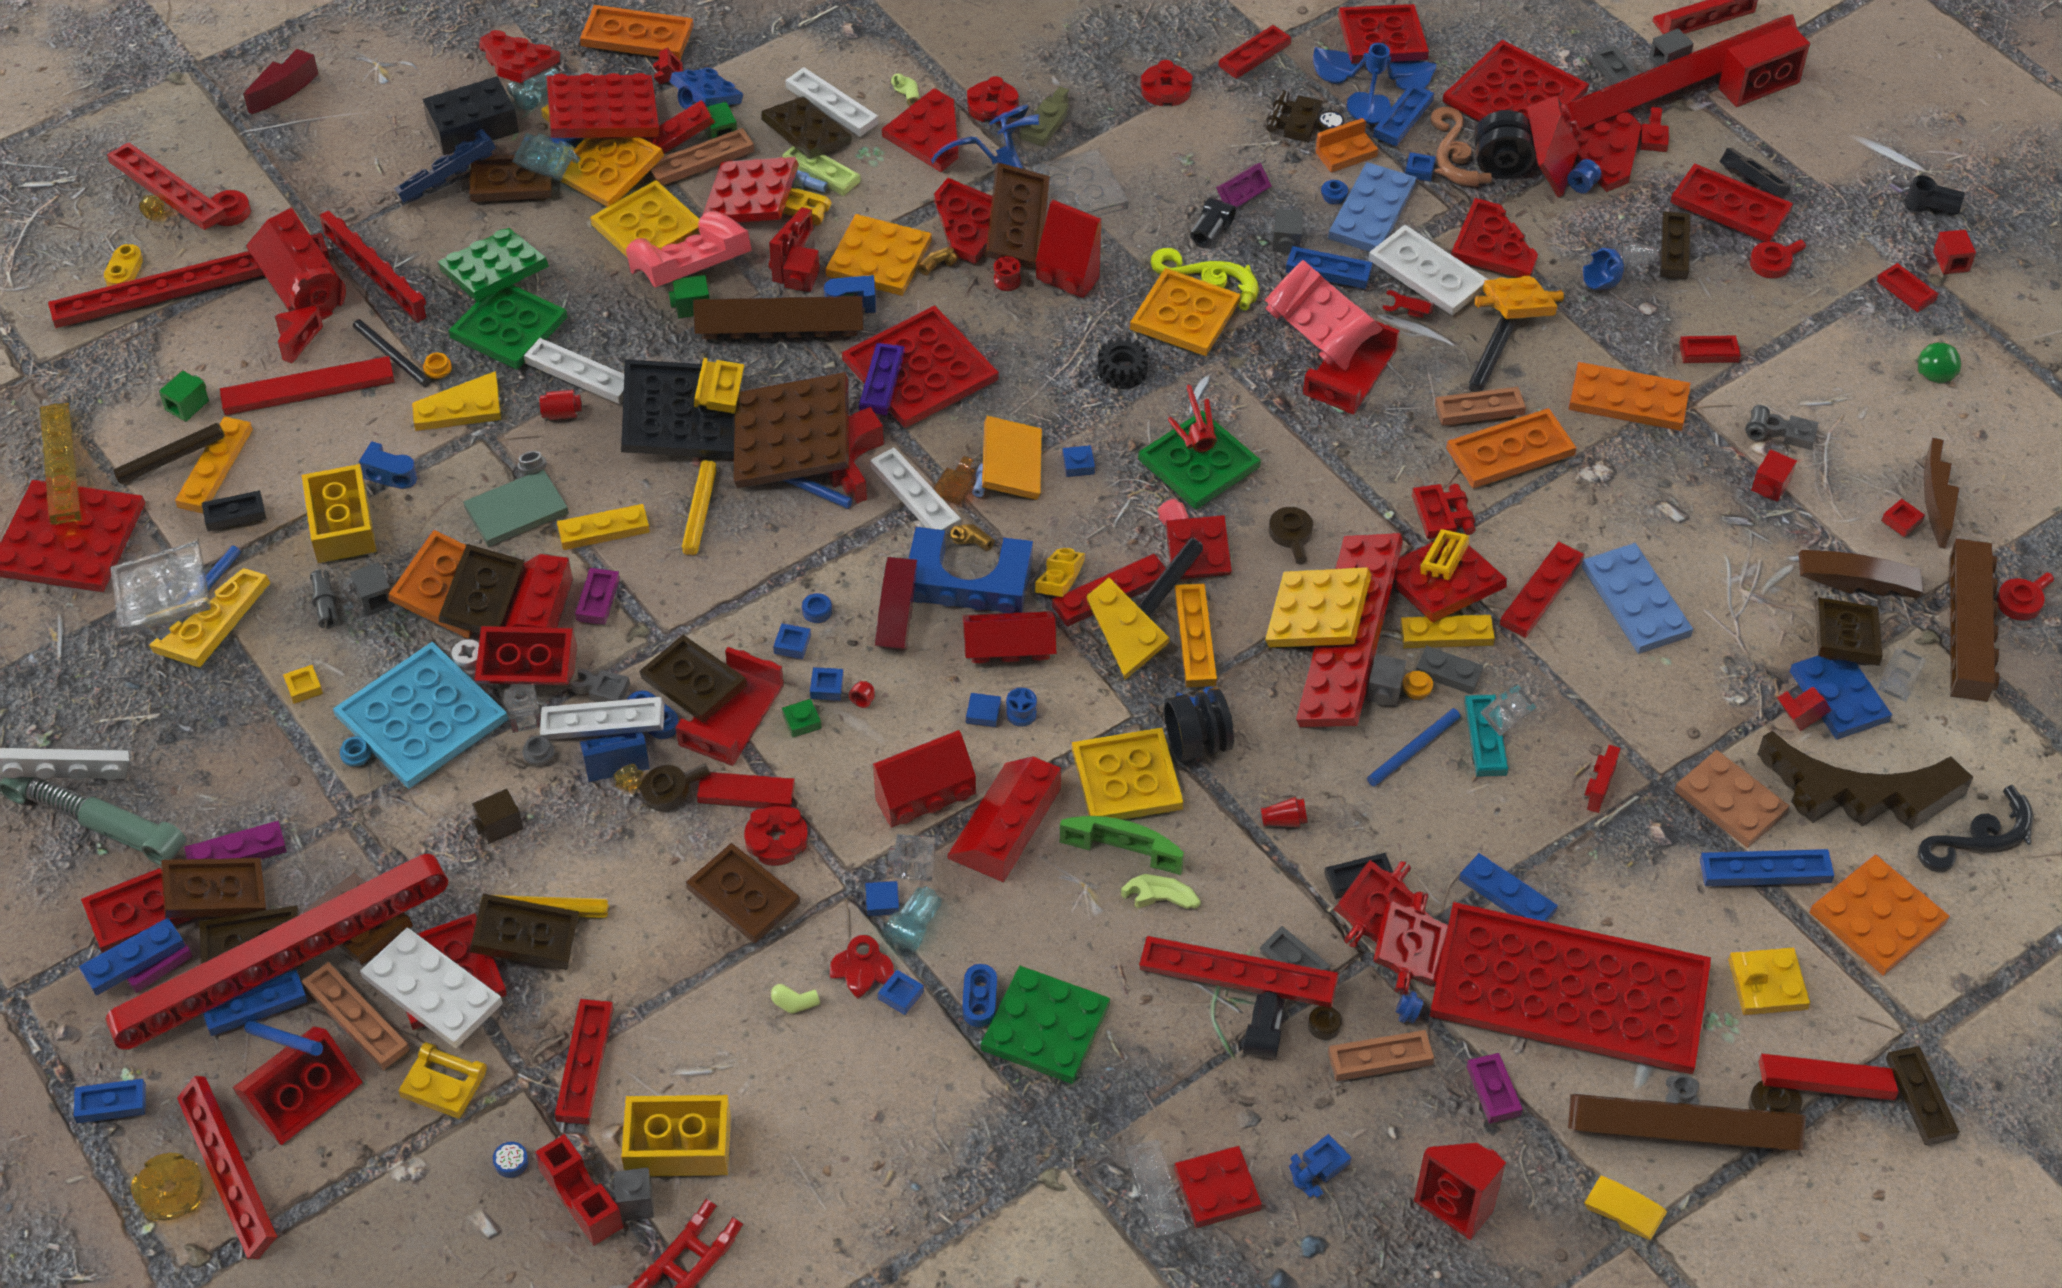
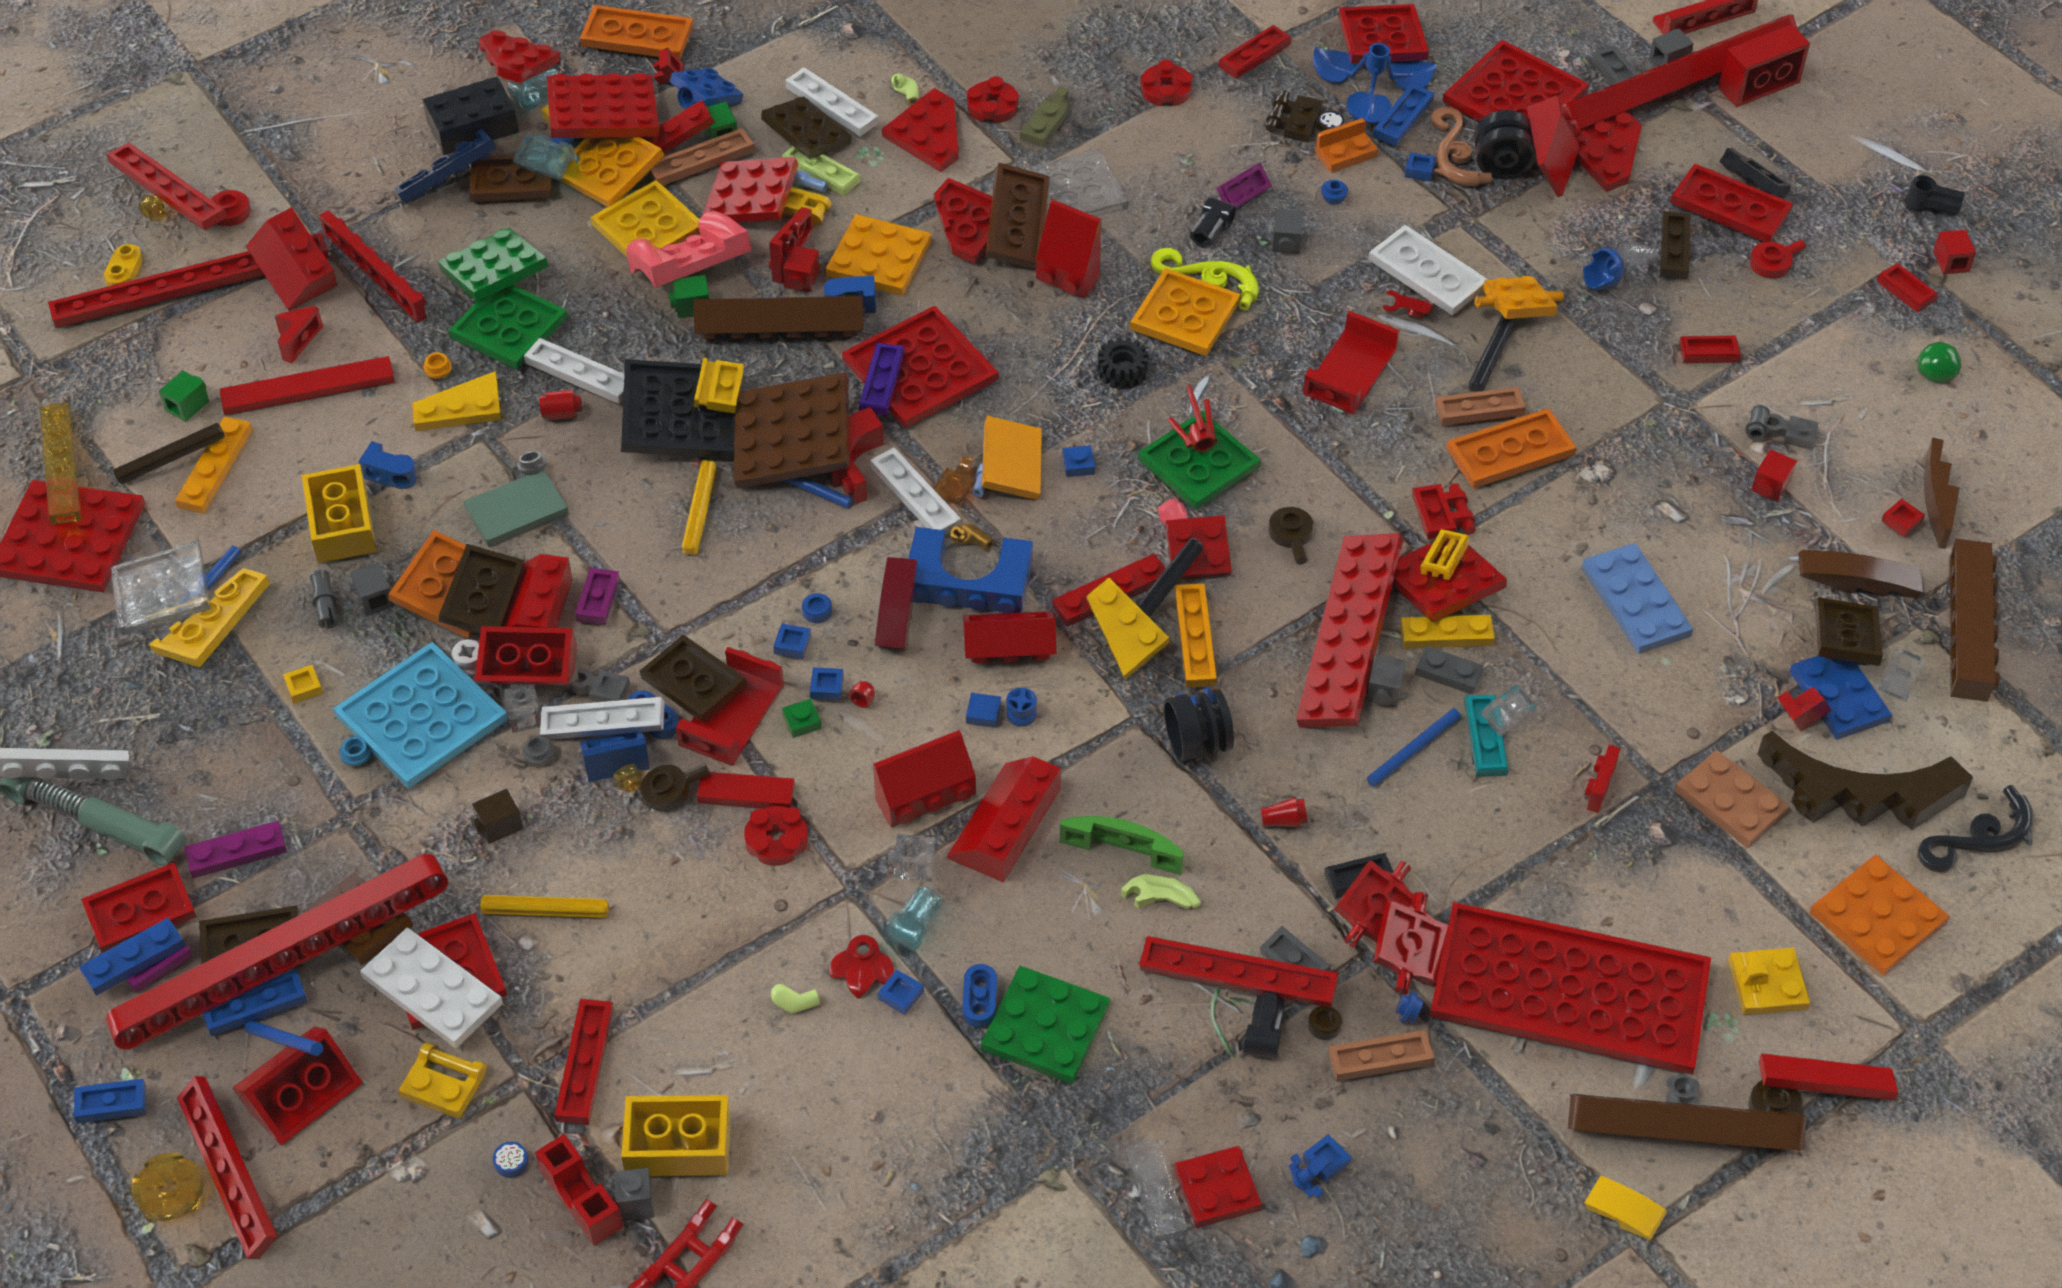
reddish brown plate [161,858,266,918] -> none
black plate [202,490,266,532] -> none
dark red slope [243,48,319,114] -> none
red plate [290,268,346,320] -> none
nougat plate [302,962,410,1071] -> none
black bar [353,319,431,387] -> none
dark brown plate [470,894,579,970] -> none
yellow plate [557,504,650,550] -> none
reddish brown plate [686,842,800,944] -> none
blue tile [865,881,899,916] -> none
pearl gold arm [918,247,959,276] -> none
blue plant [931,104,1040,168] -> none
red wheel [994,256,1021,291] -> none
yellow slope [1035,548,1085,597] -> none
yellow plate [1071,727,1184,820] -> none
coral piece [1265,260,1382,371] -> none
yellow plate [1265,567,1371,647] -> none
blue plate [1285,246,1373,289] -> none
medium blue plate [1328,162,1417,252] -> none
light orange plate [1402,671,1433,700] -> none
red slope [1414,1142,1506,1241] -> none
red plate [1451,198,1538,278] -> none
blue plate [1459,853,1558,922] -> none
magenta plate [1466,1053,1523,1124] -> none
red plate [1499,541,1585,638] -> none
blue wheel [1567,159,1602,194] -> none
orange plate [1568,362,1691,431] -> none
red plate [1640,107,1669,152] -> none
blue plate [1700,849,1834,886] -> none
dark brown plate [1886,1046,1960,1145] -> none
red piece [1996,572,2054,621] -> none

